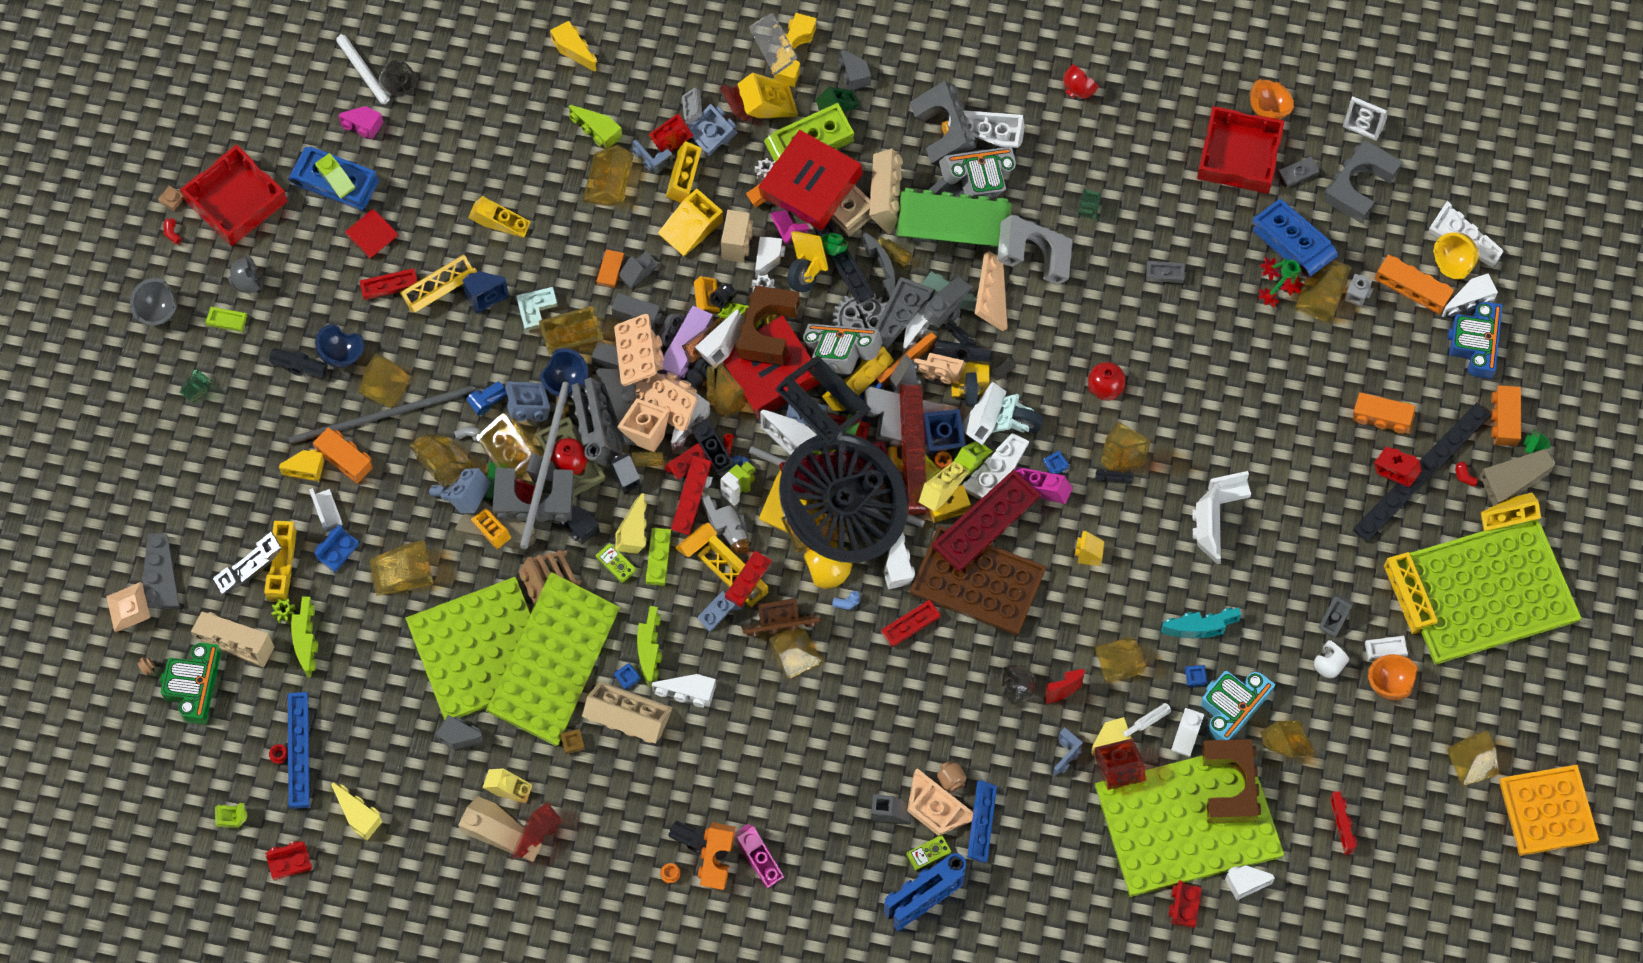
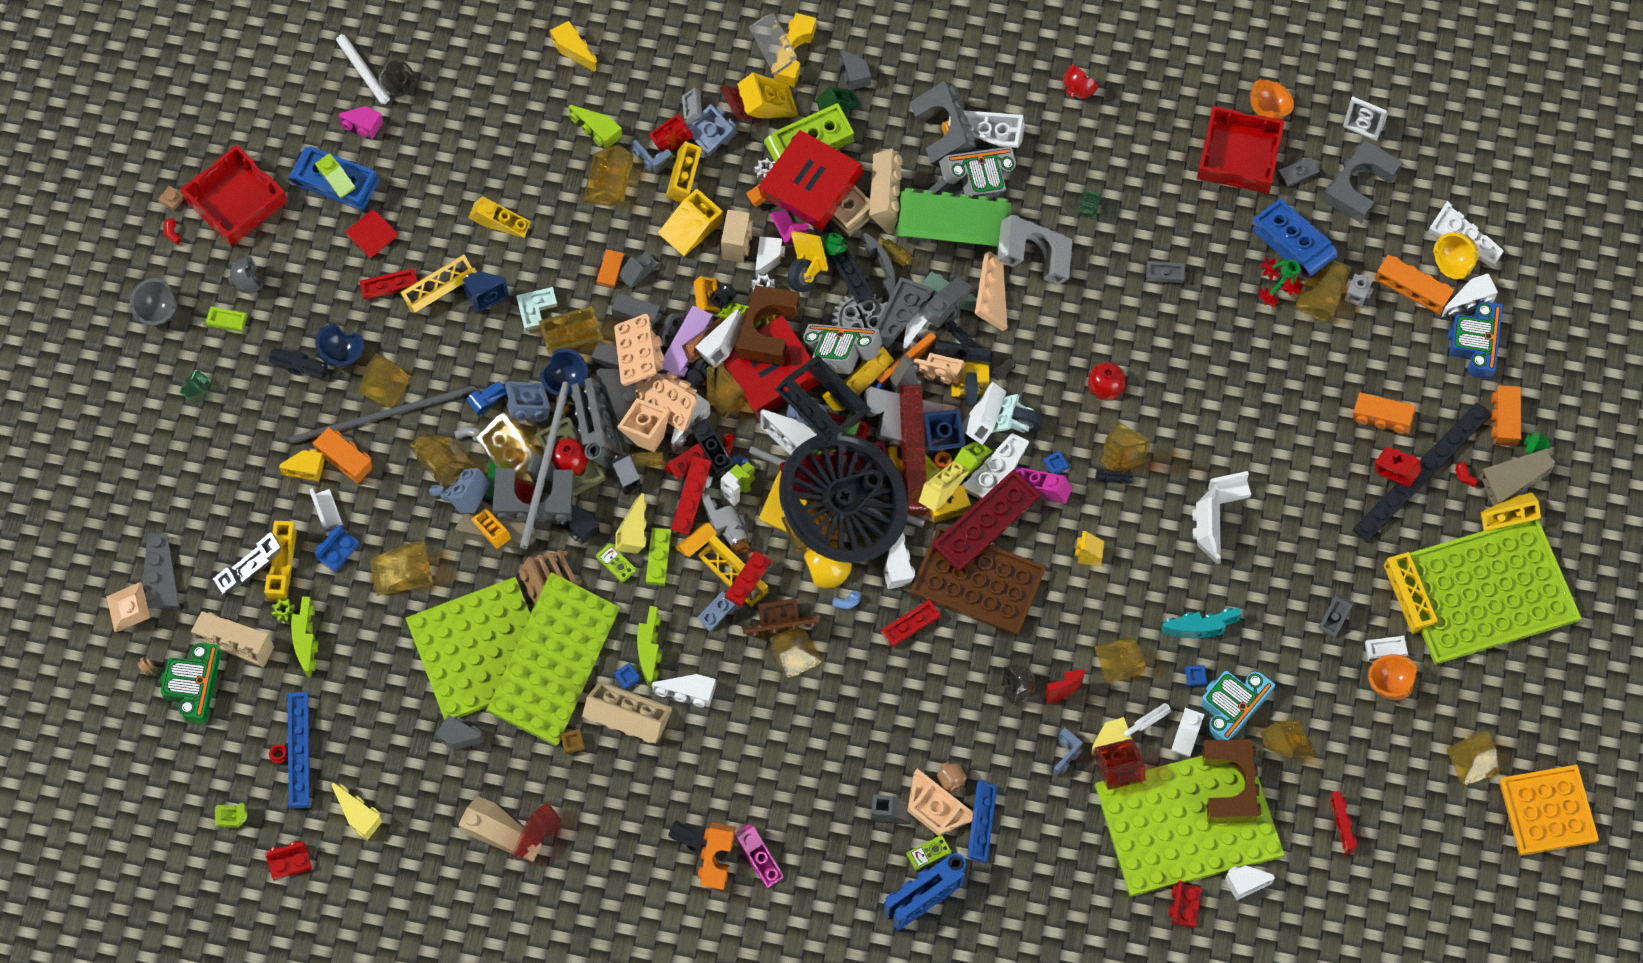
light yellow slope [483,769,532,803] -> none
orange plate [660,863,680,884] -> none
white helmet [1314,640,1349,678] -> none

